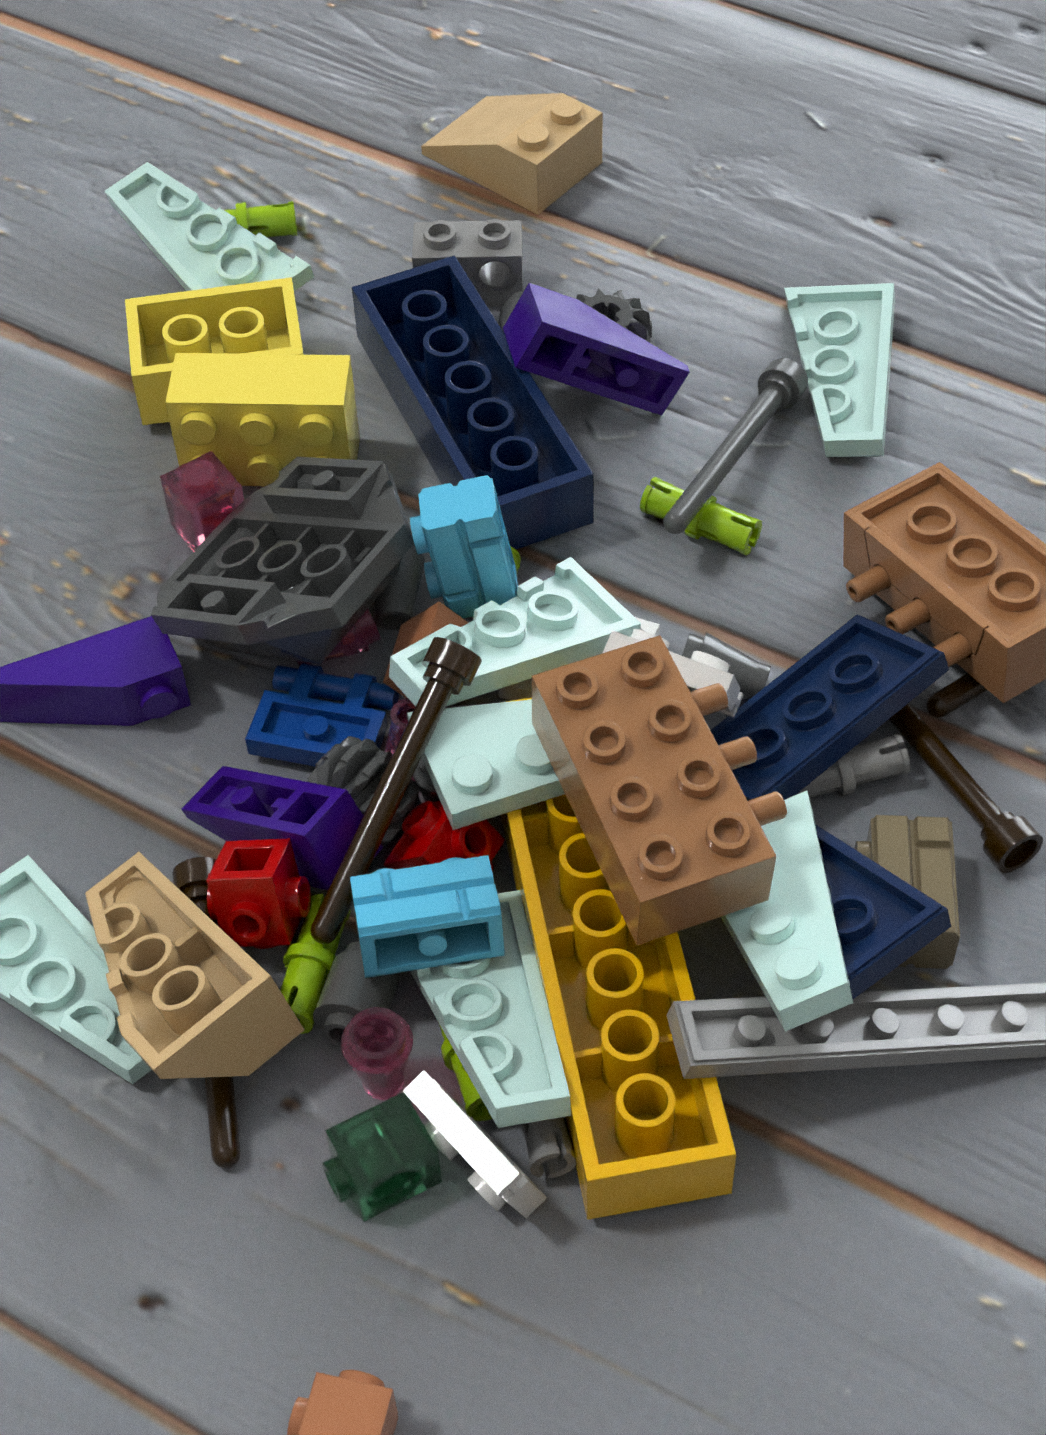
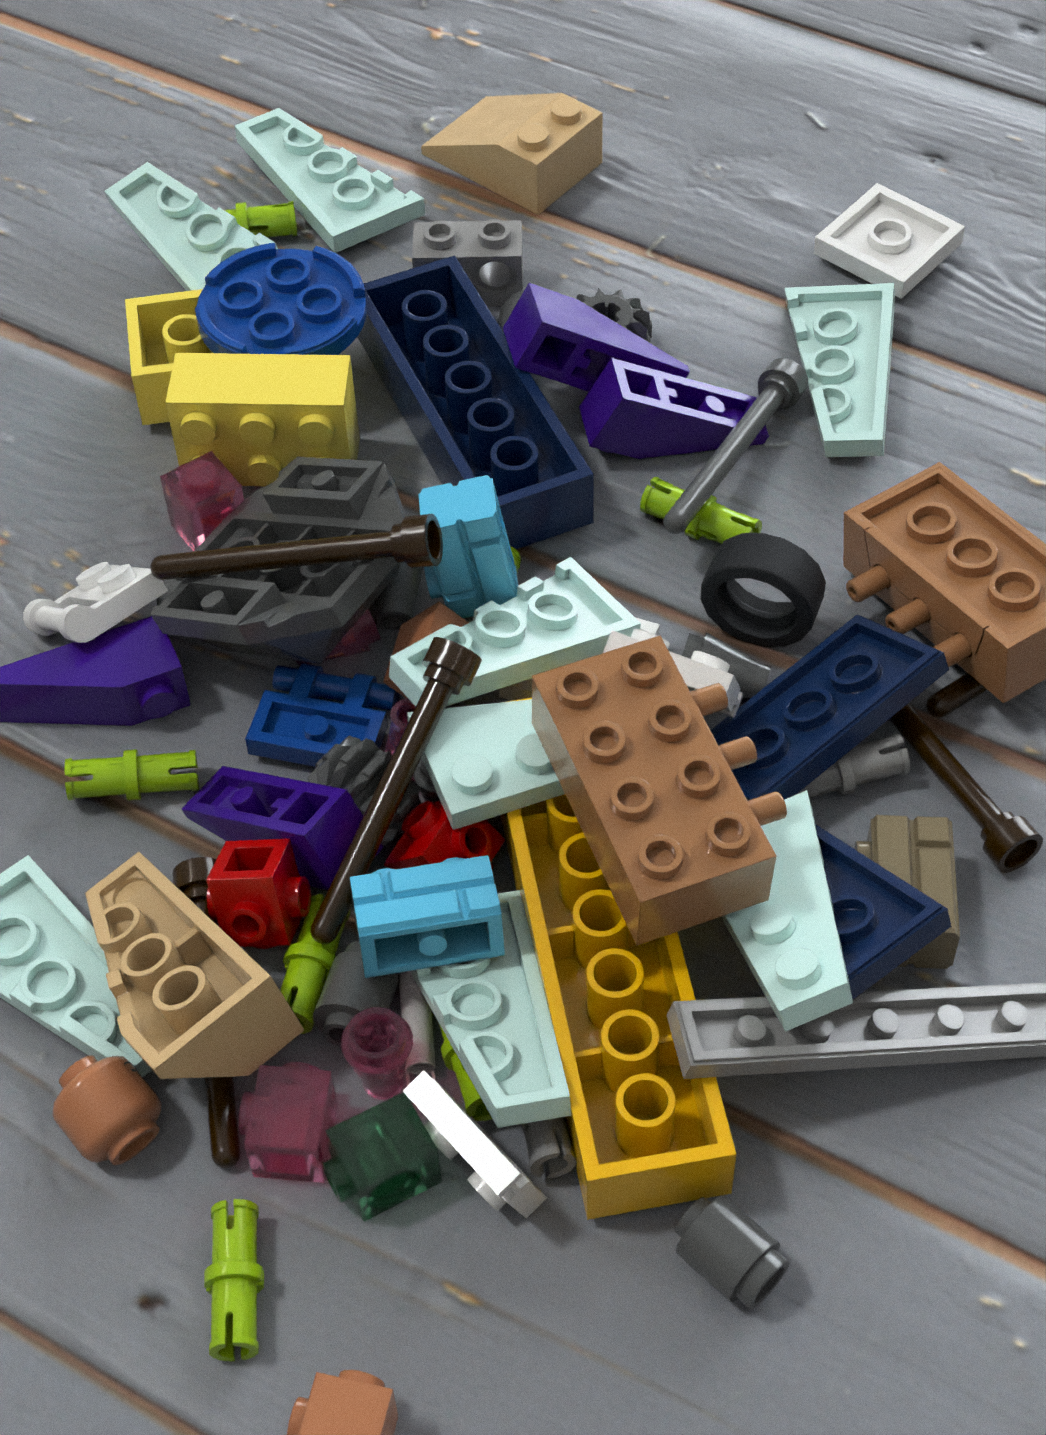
none -> white plate [23,562,168,643]
none -> nougat head [52,1055,162,1166]
none -> lime pin [64,749,199,800]
none -> dark brown piece [150,514,443,580]
none -> blue tile [195,243,367,355]
none -> lime pin [204,1199,264,1362]
none -> light aqua wing [235,108,425,253]
none -> clear pink brick [239,1062,338,1183]
none -> white piece [398,971,436,1086]
none -> dark purple slope [579,358,769,459]
none -> dark grey brick [675,1195,790,1309]
none -> black tyre [700,533,826,647]
none -> white plate [813,183,965,299]

